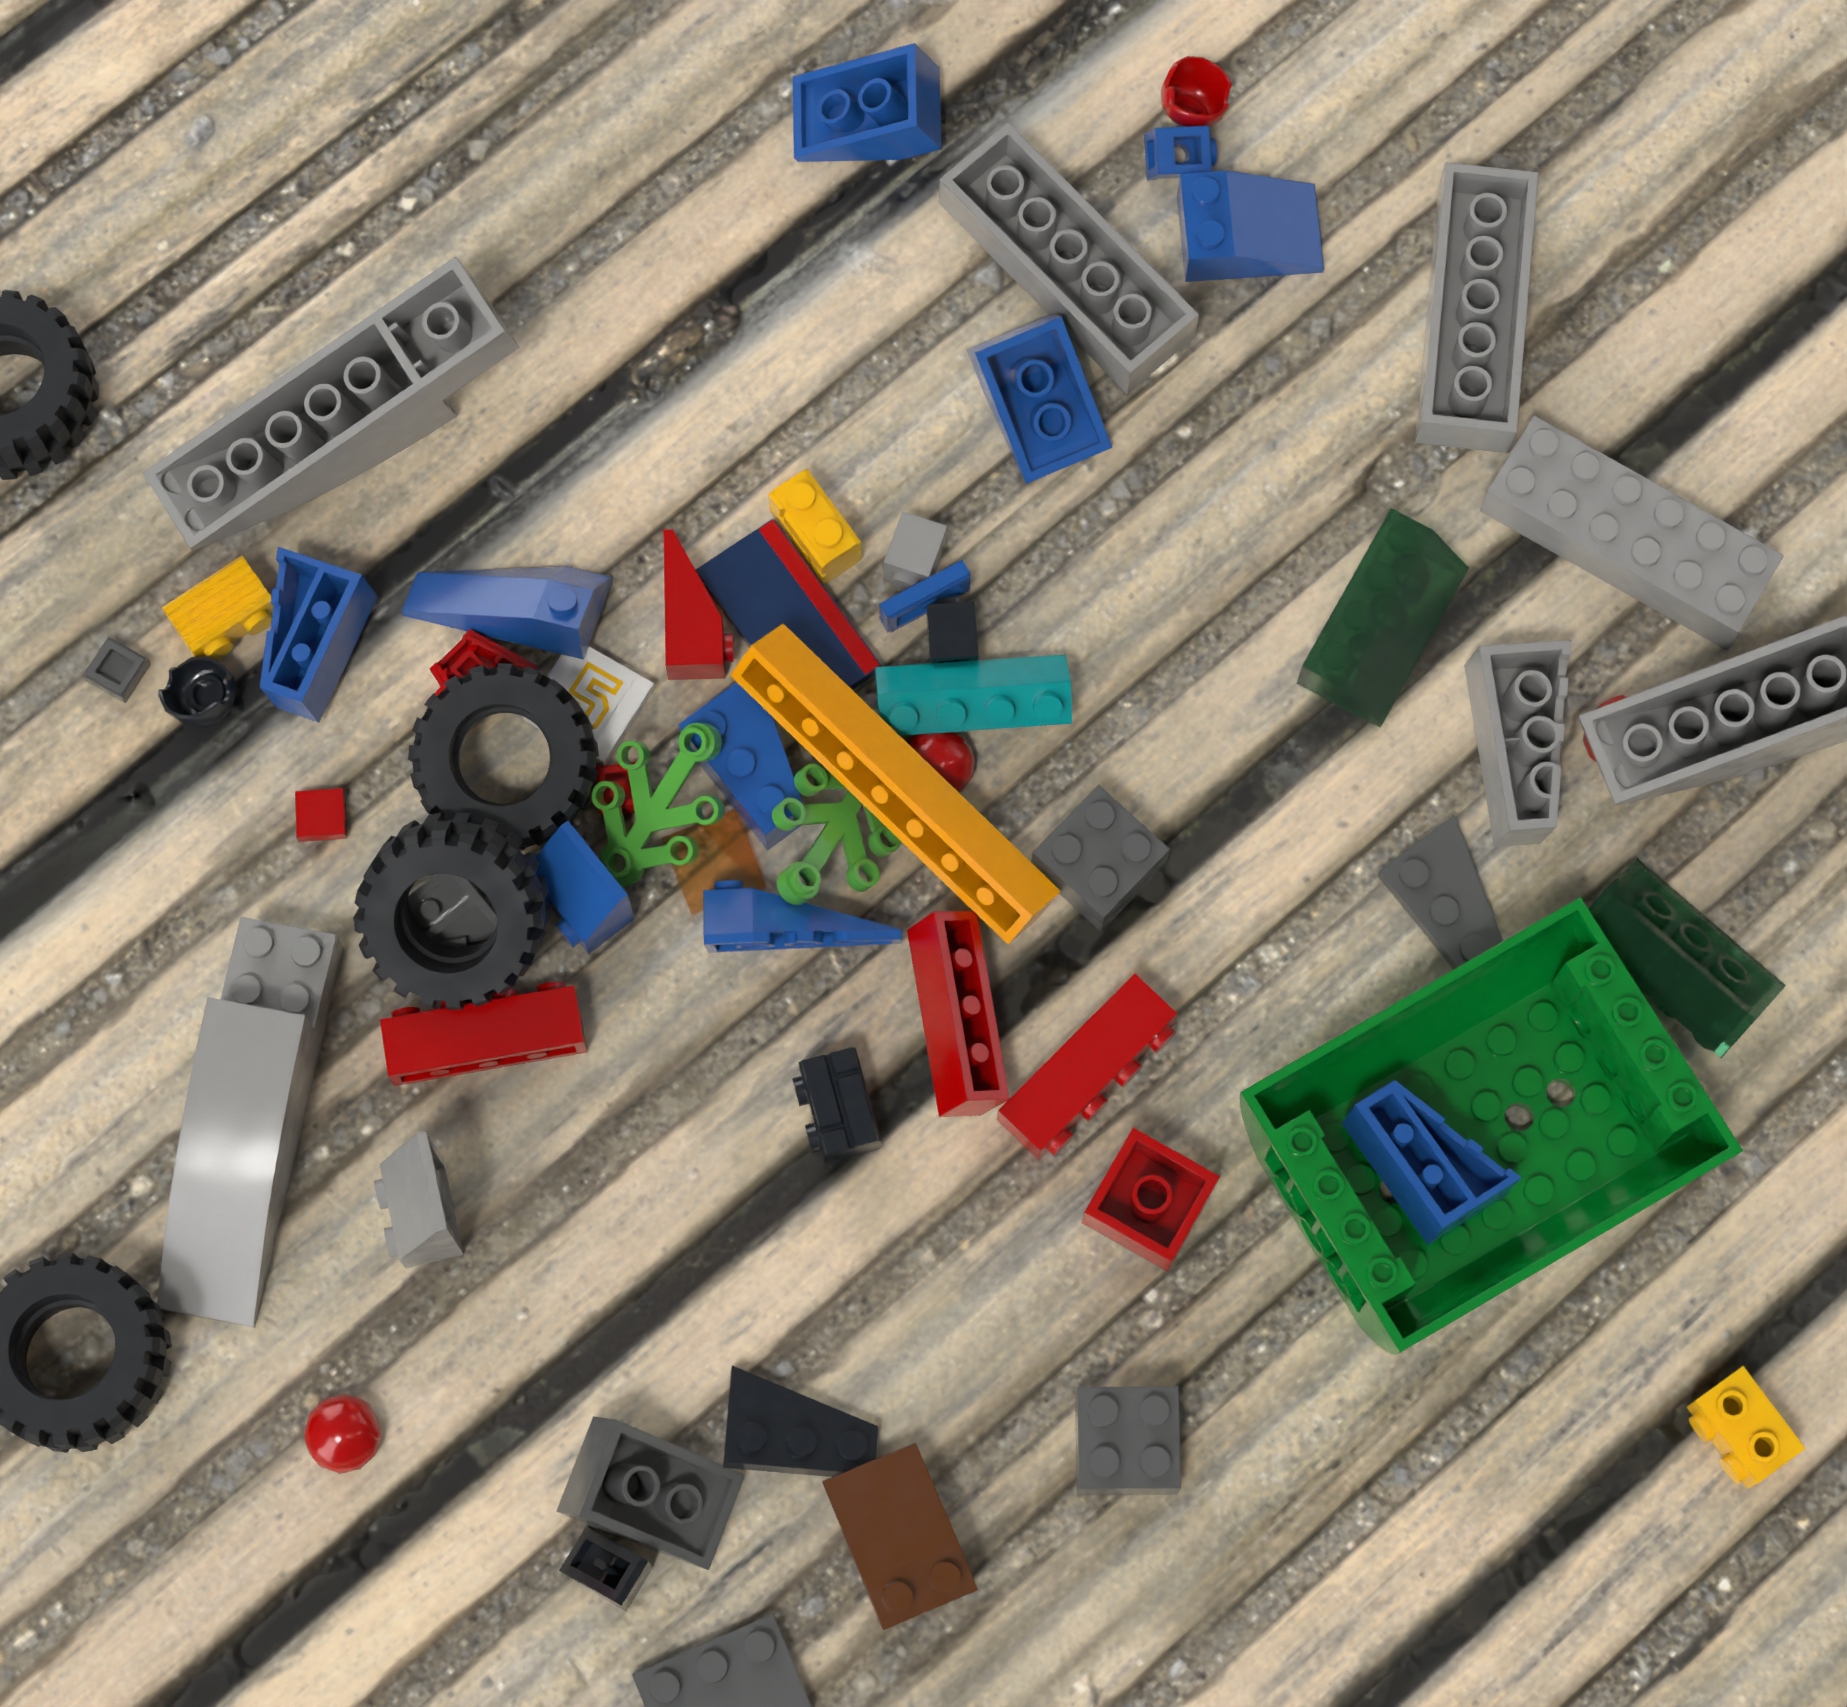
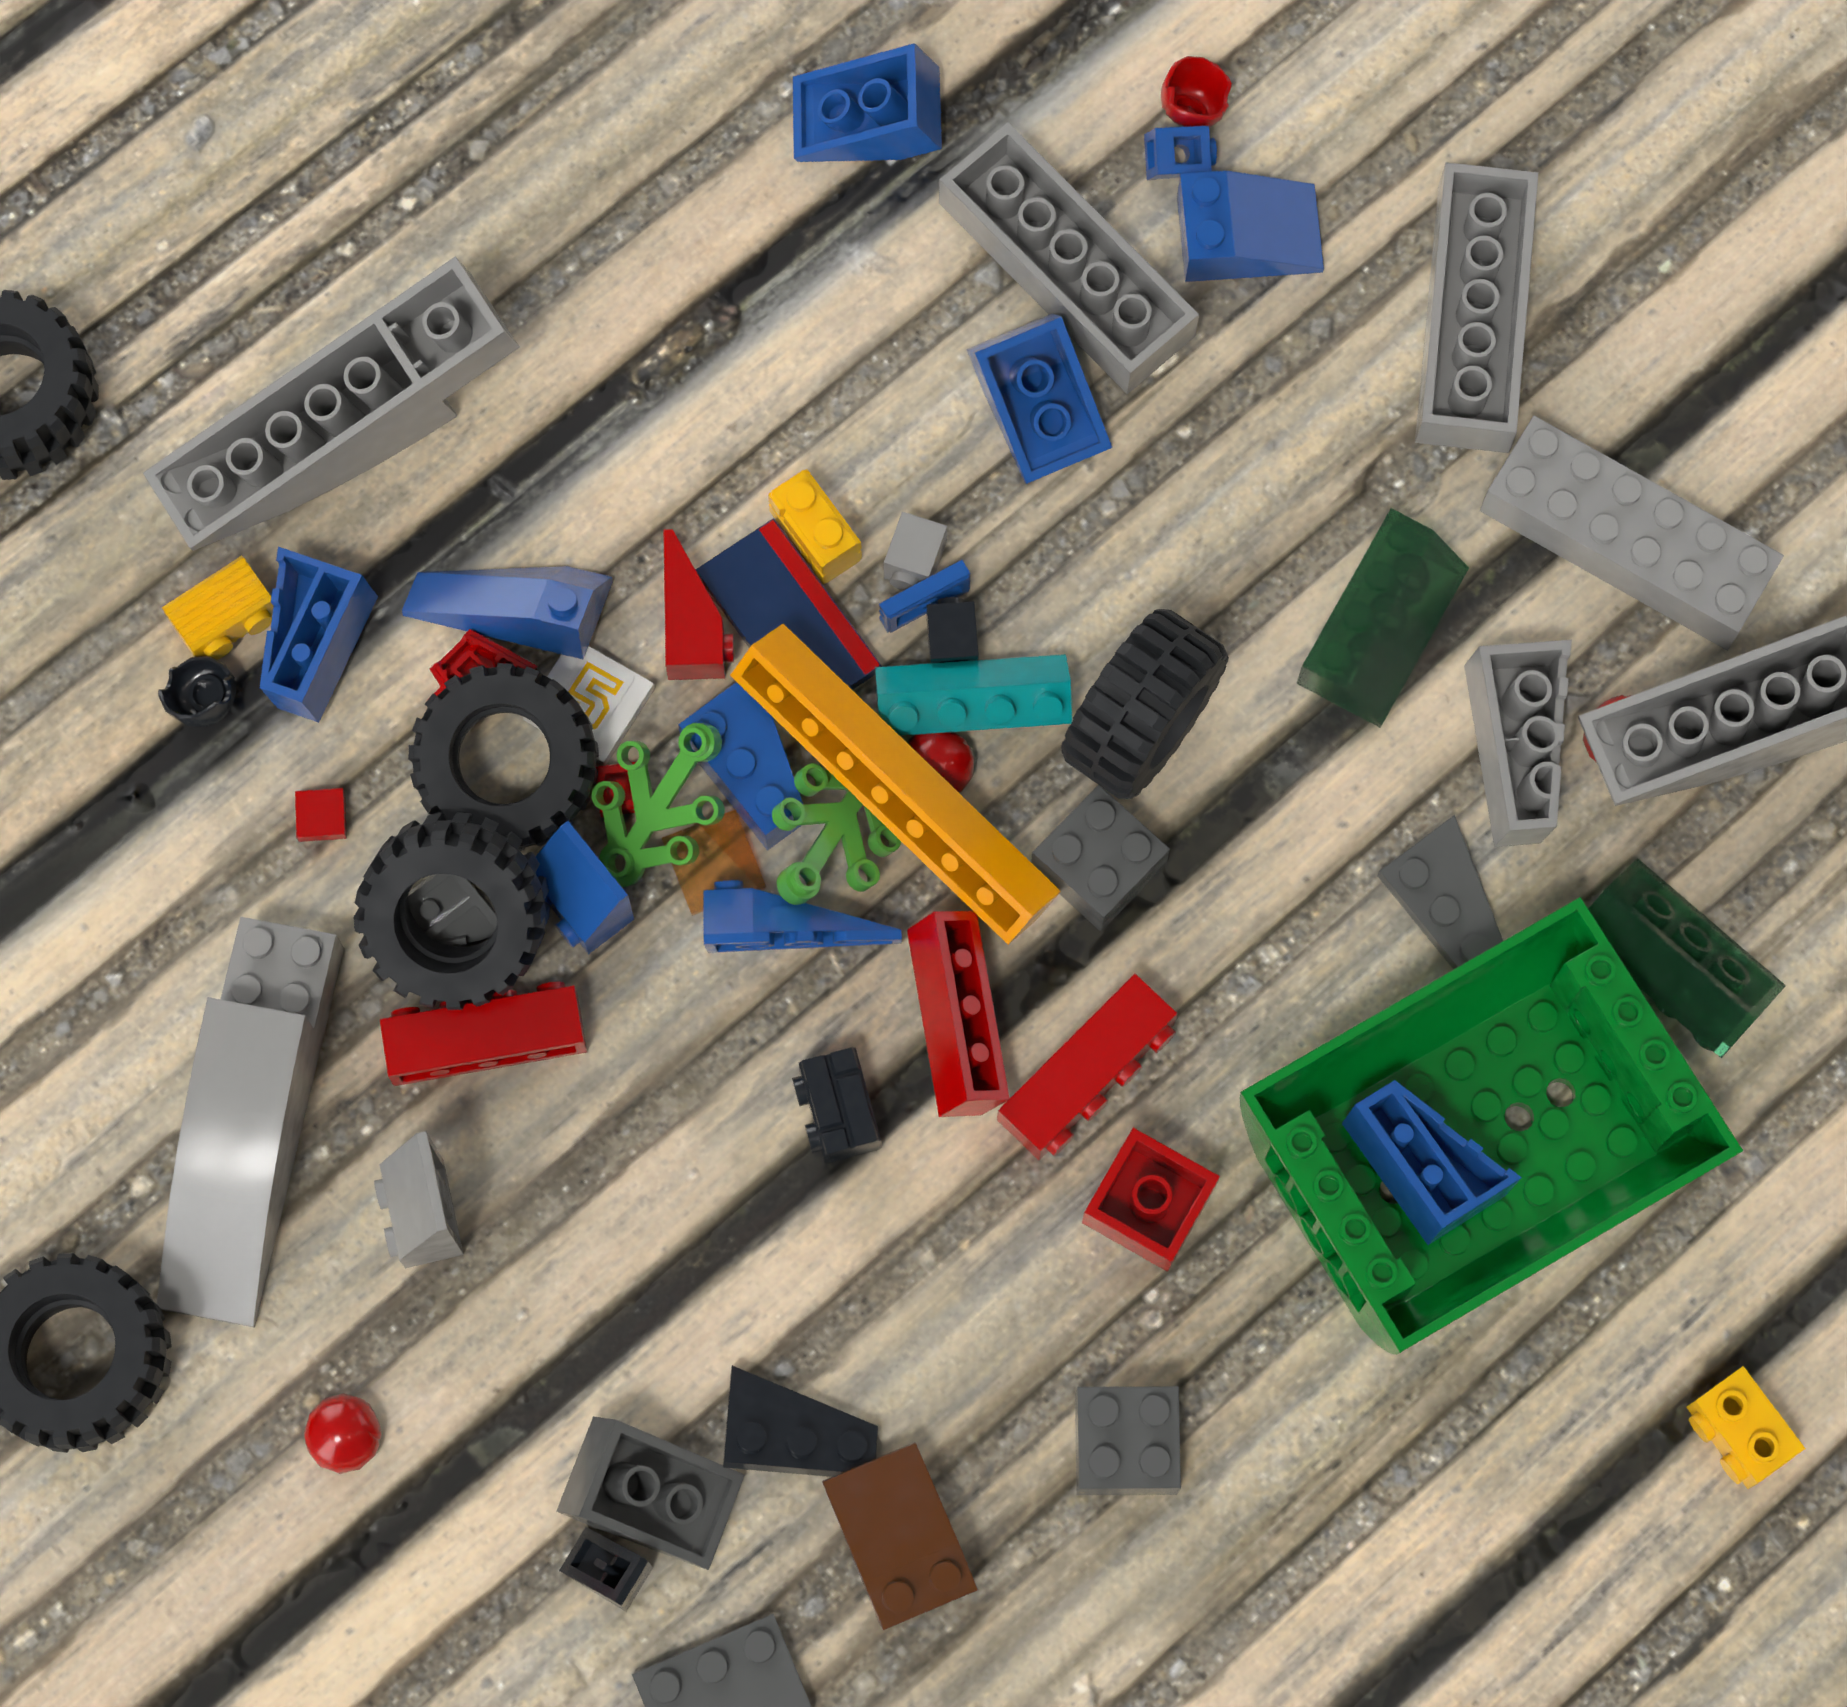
dark grey tile [83,637,151,703] -> none
none -> black tyre [1061,609,1229,799]

